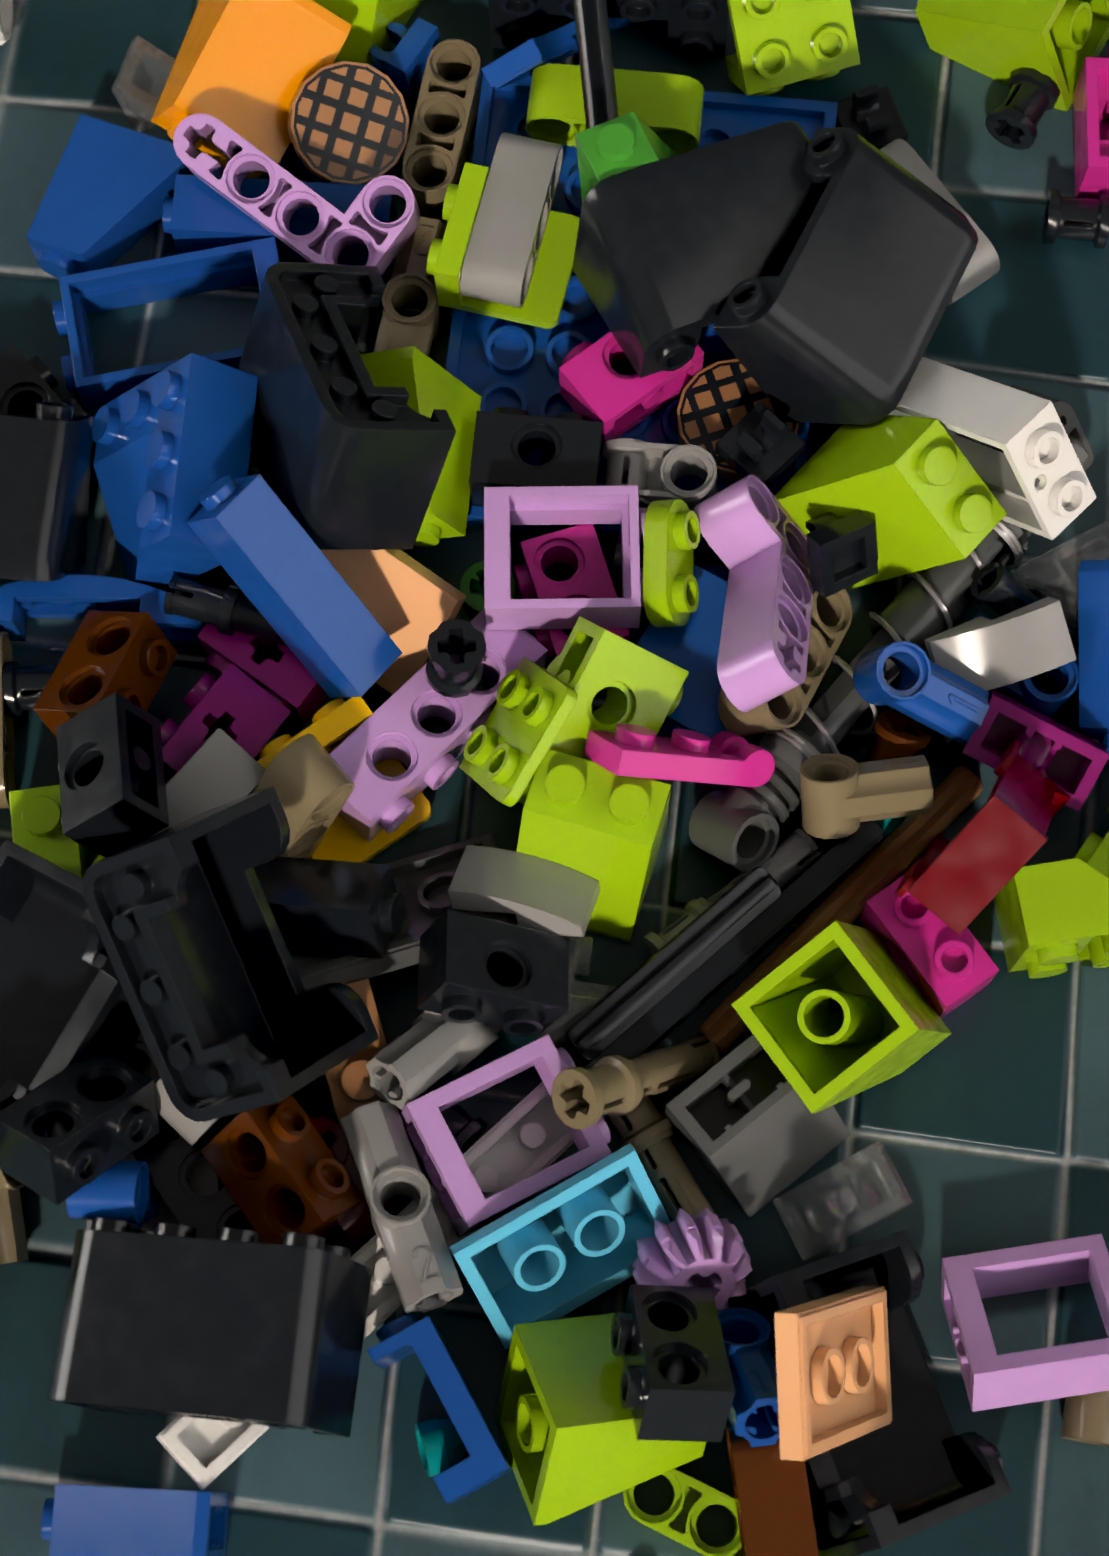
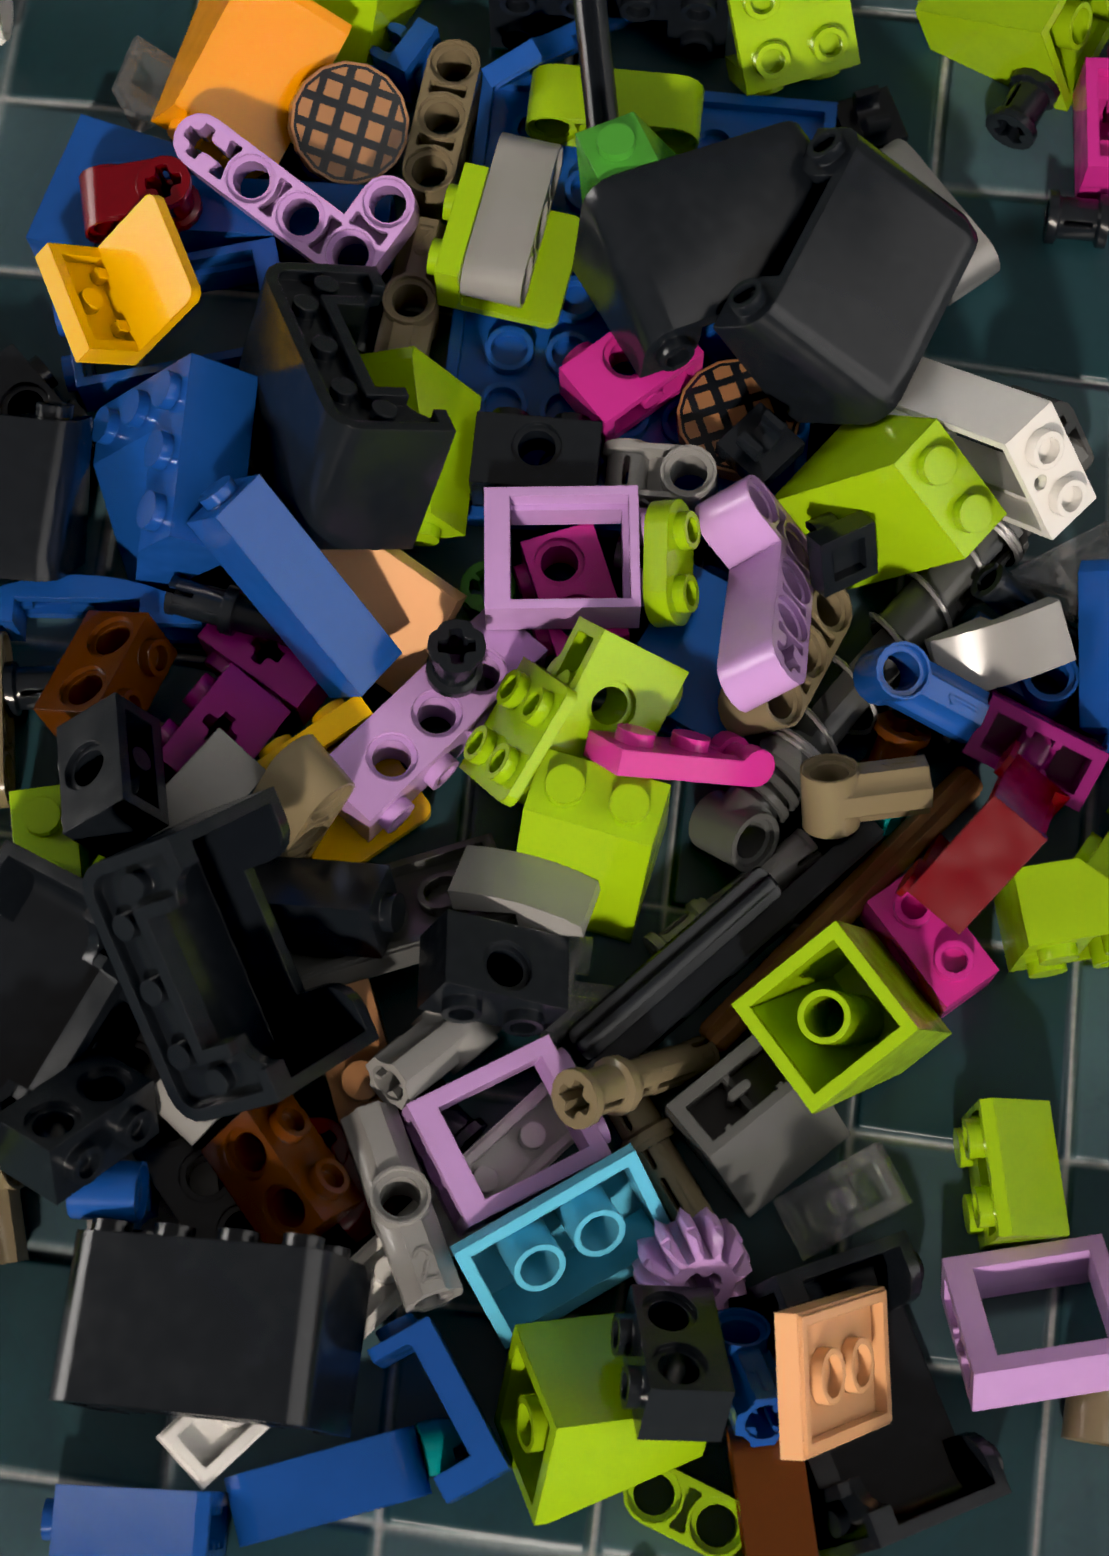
none -> yellow bracket [35,194,201,366]
none -> dark red piece [79,156,203,244]
none -> blue beam [224,1425,432,1548]
none -> lime slope [953,1098,1070,1250]

